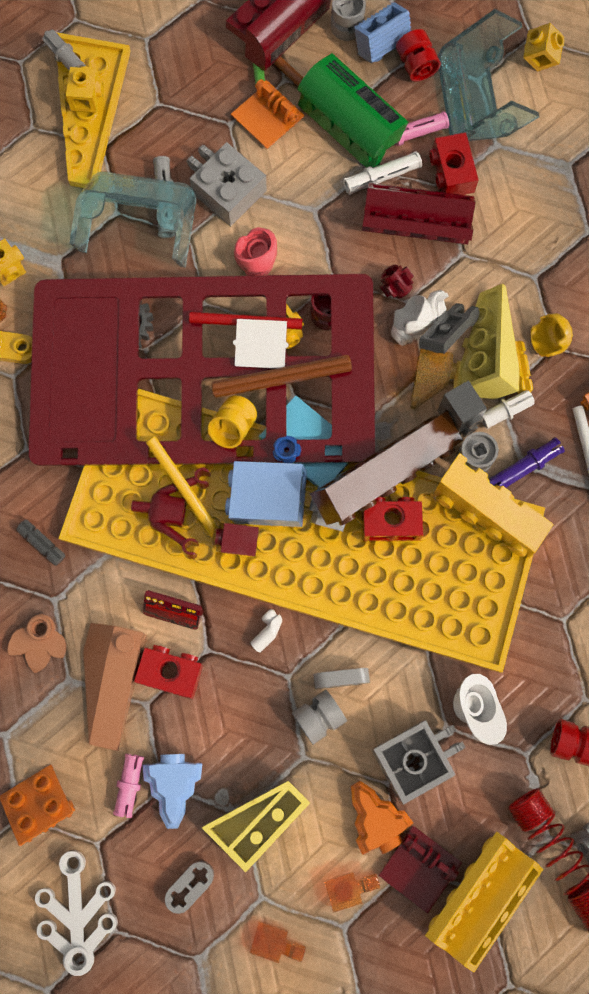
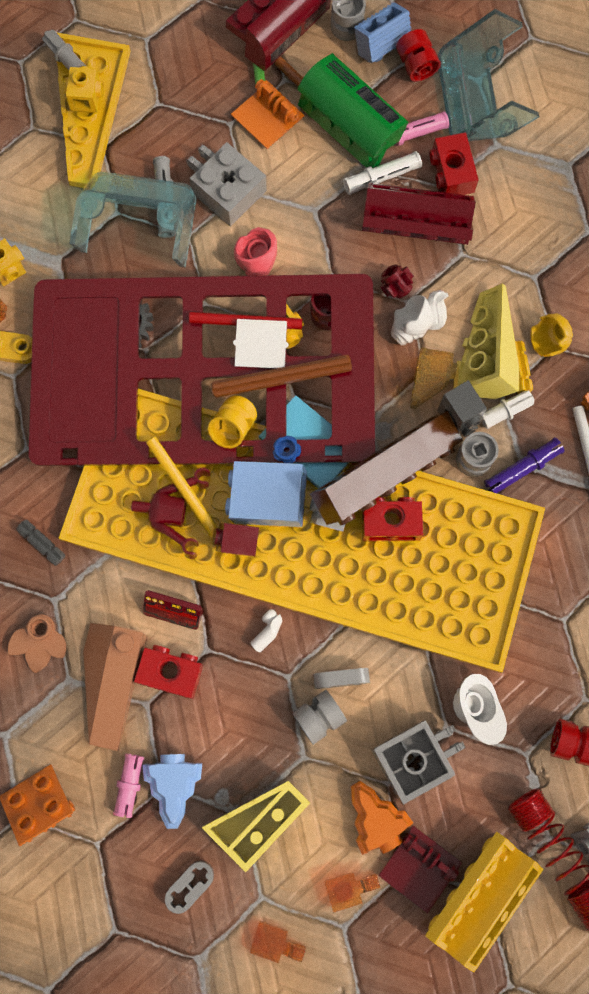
white plant [35,850,118,976] -> none
dark grey hinge [419,303,480,354] -> none
yellow wedge [433,453,554,558] -> none
yellow brick [523,23,564,72] -> none

